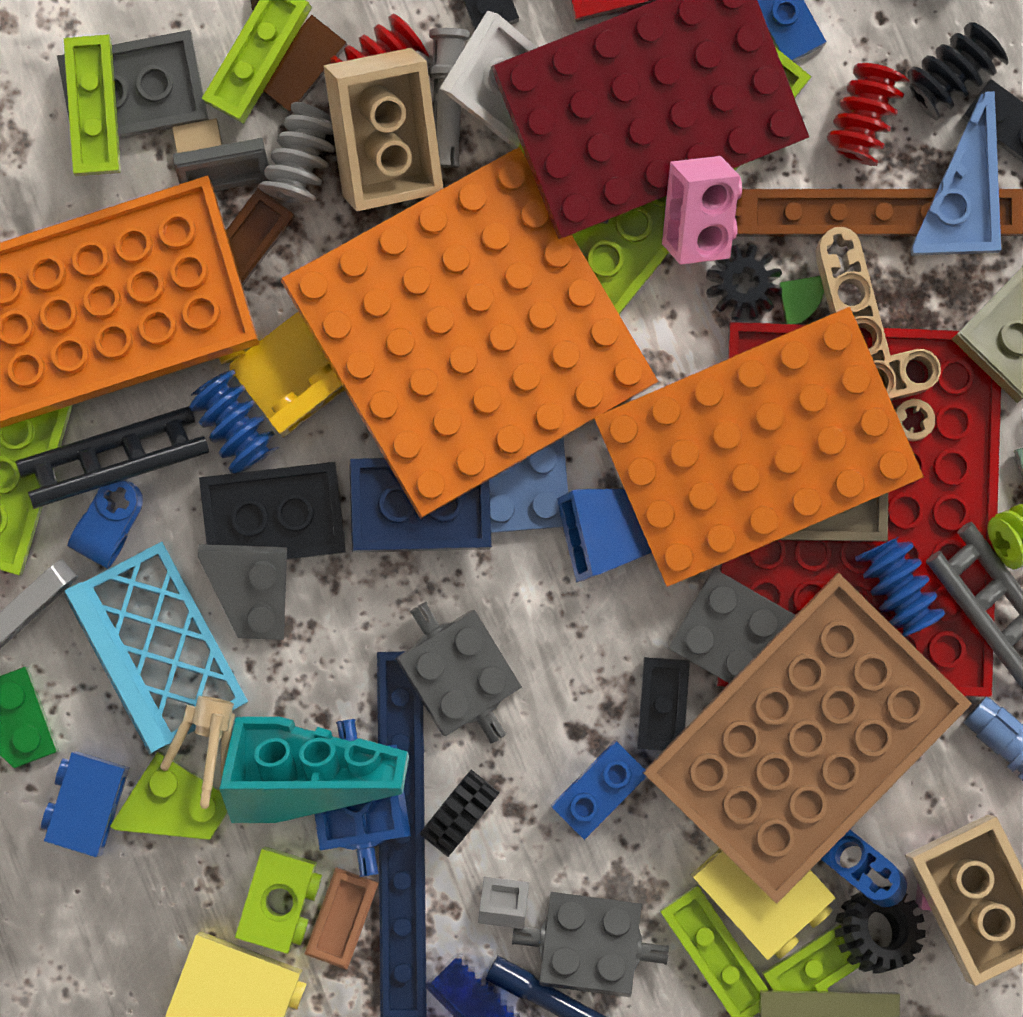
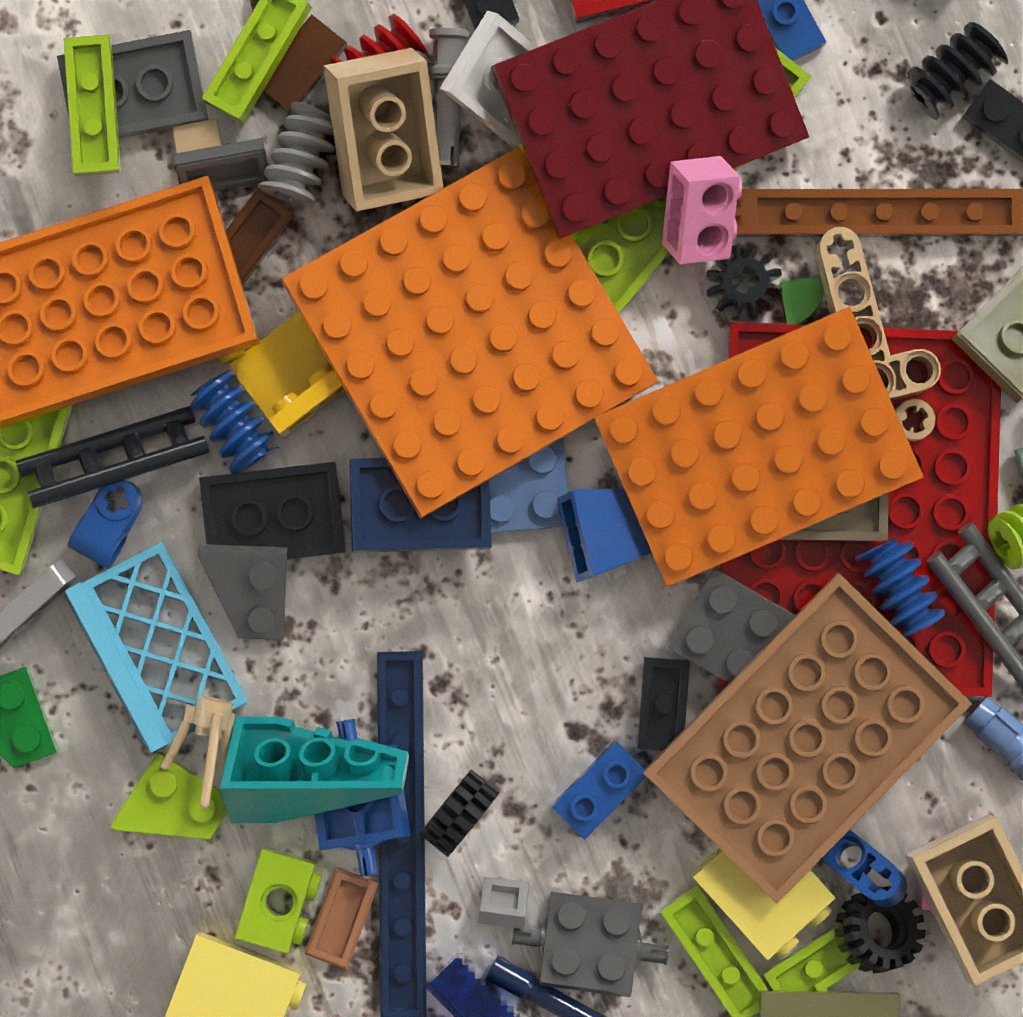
blue brick [41,751,130,857] -> none
dark grey plate [395,602,522,744] -> none
red piece [827,63,910,166] -> none
medium blue wing [911,91,1001,256] -> none

